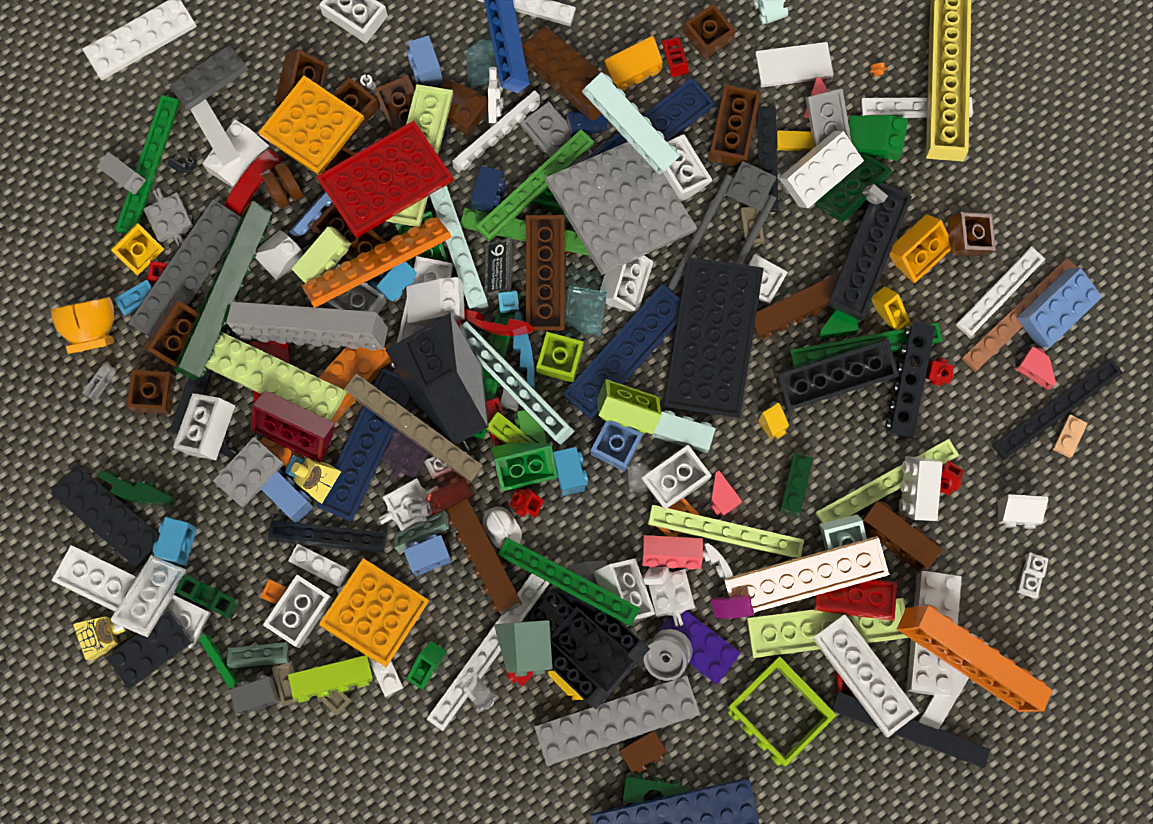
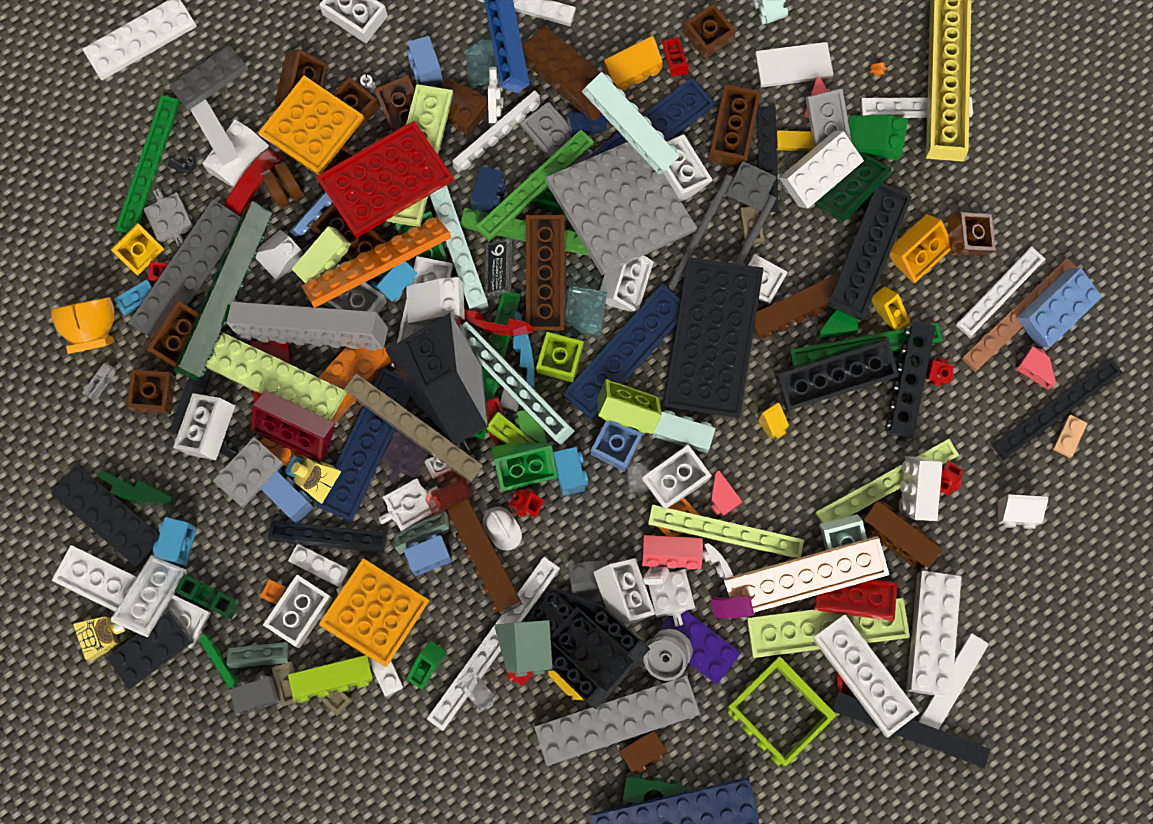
light grey brick [97,152,146,195] -> none
light grey gear [408,498,431,522] -> none
medium azure plate [498,291,519,313] -> none
green plate [498,538,640,626] -> none
dark green arch [779,453,813,517] -> none
light grey plate [862,184,888,204] -> none
orange brick [897,605,1053,712] -> none
white slope [1017,553,1048,599] -> none

